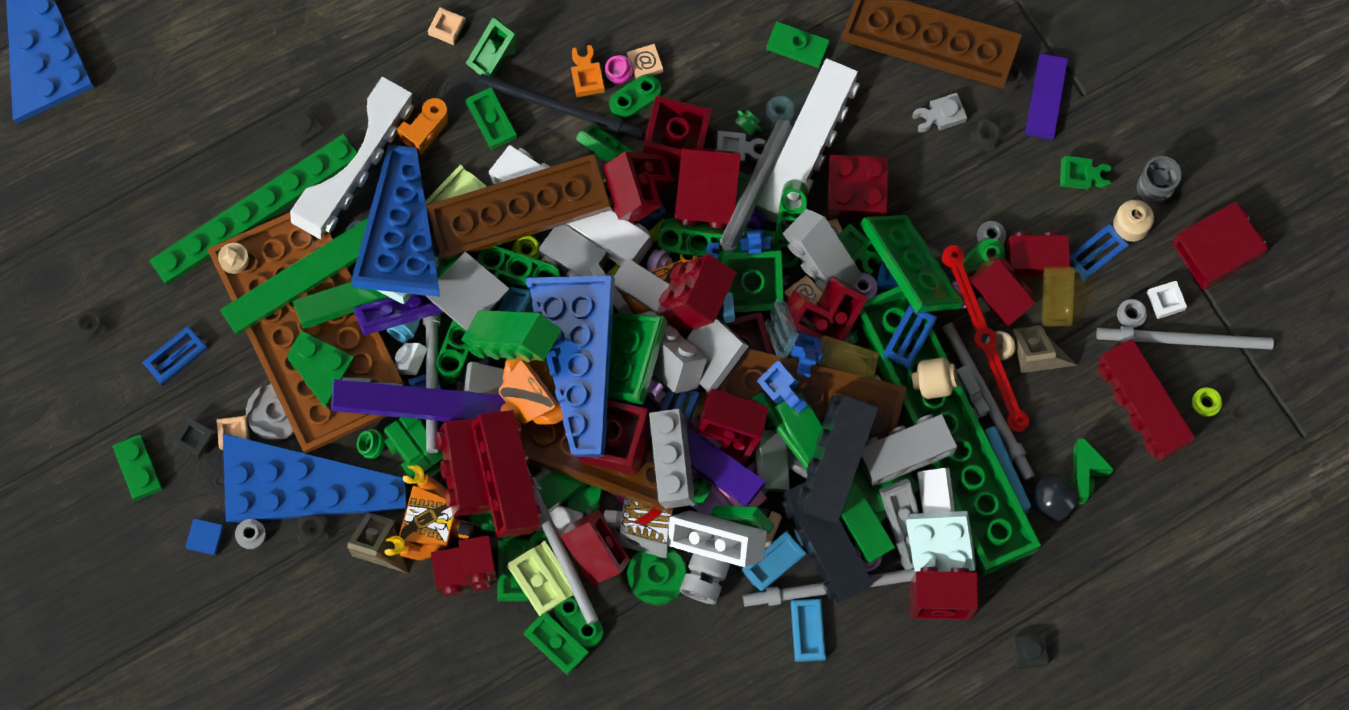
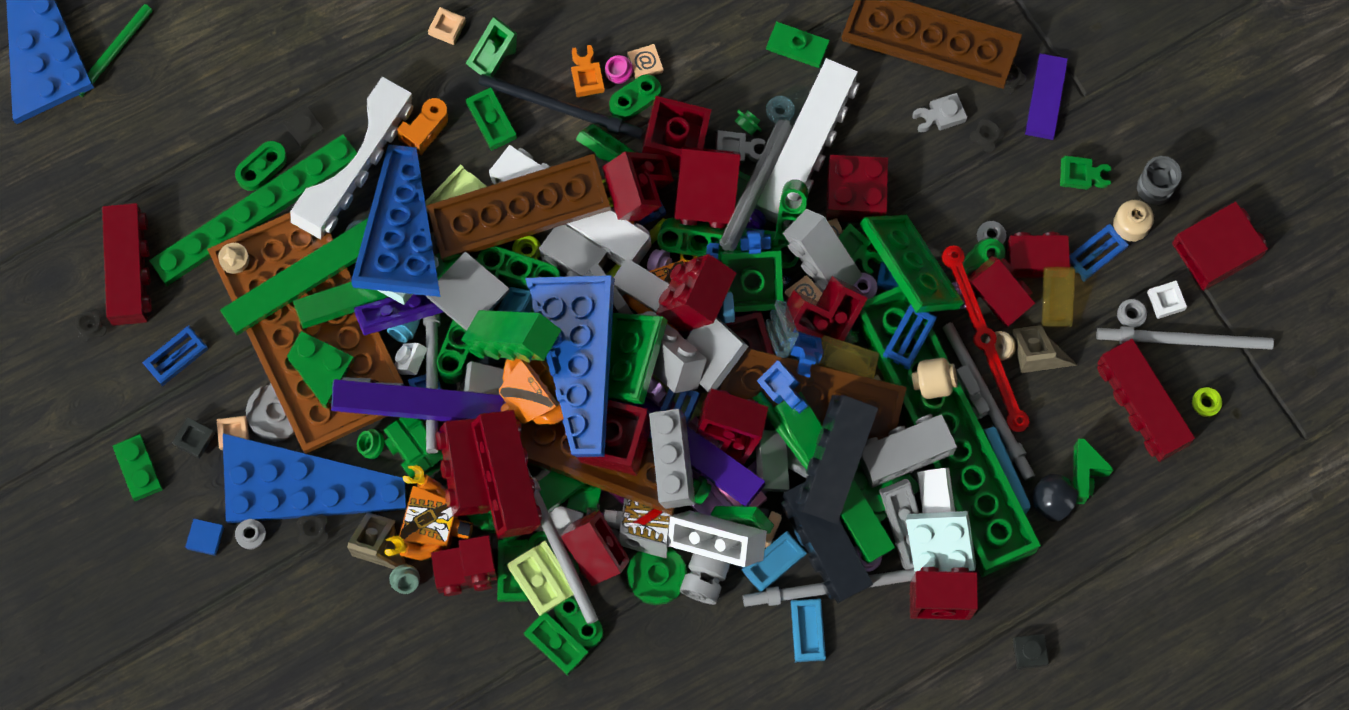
none -> green bar [79,4,153,97]
none -> dark red brick [102,203,152,326]
none -> green plate [235,141,287,191]
none -> sand green plate [389,564,420,594]

